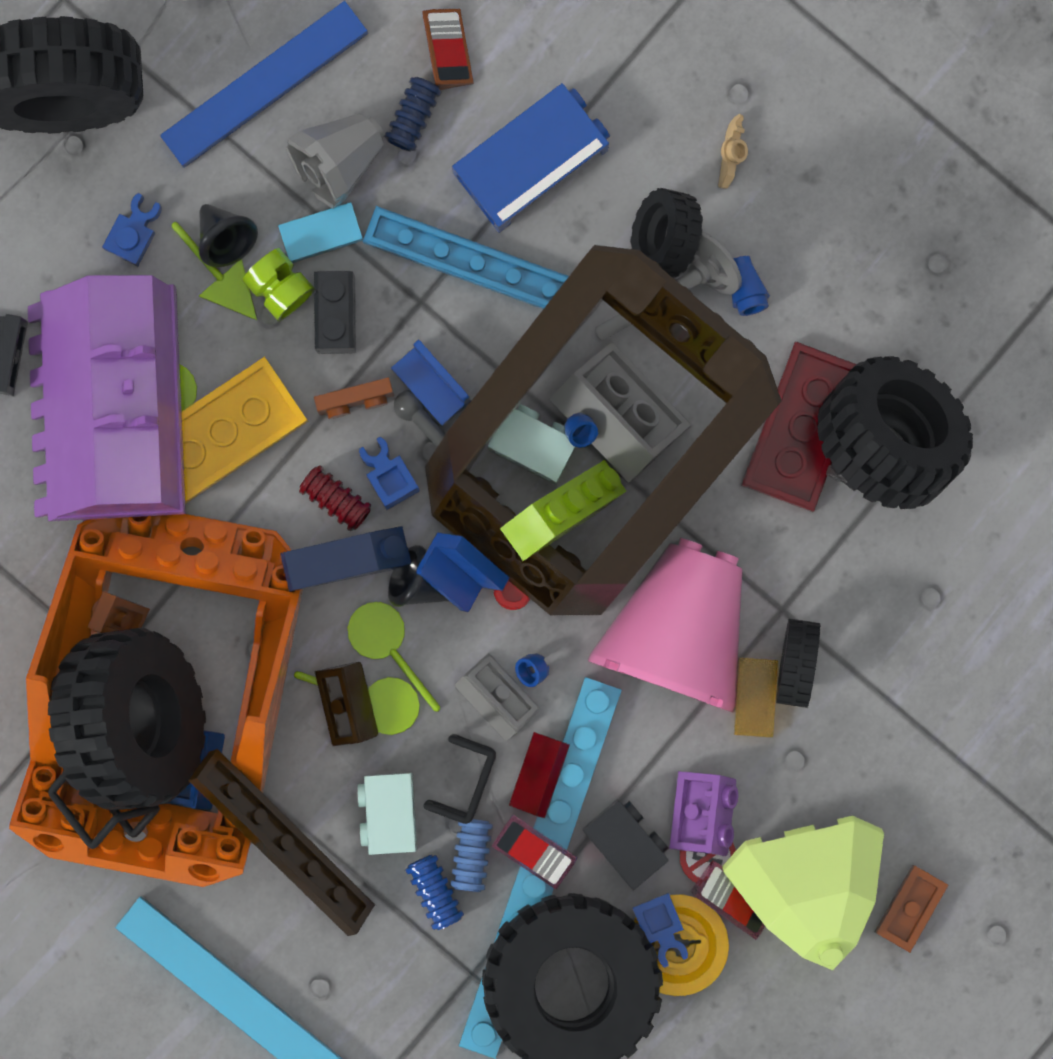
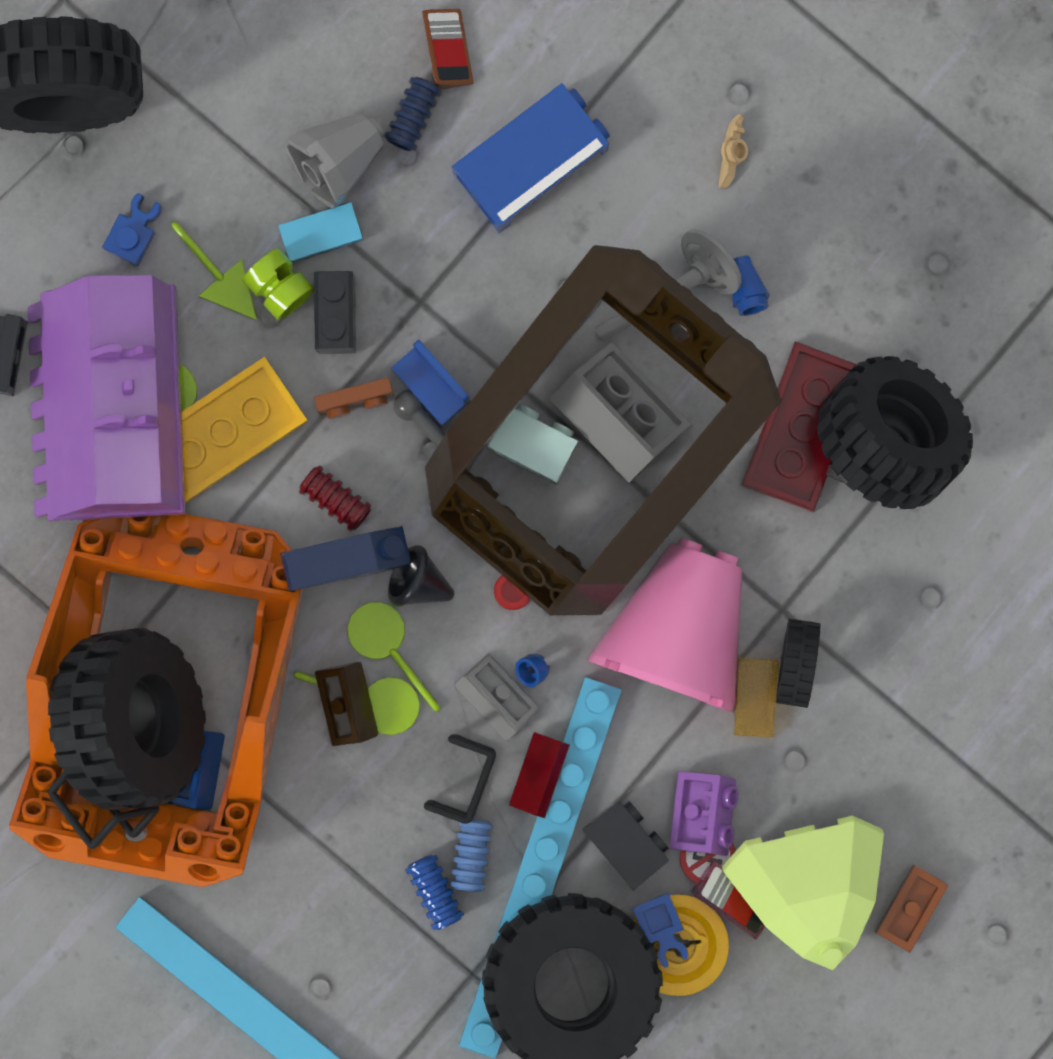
dark orange plate [88,591,150,633] -> none
blue tile [160,1,368,168] -> none
dark brown plate [188,749,375,936] -> none
black hat [199,204,258,267] -> none
light aqua brick [357,772,417,855] -> none
blue plate [359,437,420,510] -> none
dark azure tile [363,206,569,309] -> none
blue panel [417,532,509,612] -> none
slope [491,814,578,889] -> none
lime brick [500,460,627,561] -> none
blue hinge [564,413,598,448] -> none
black tyre [630,188,703,277] -> none

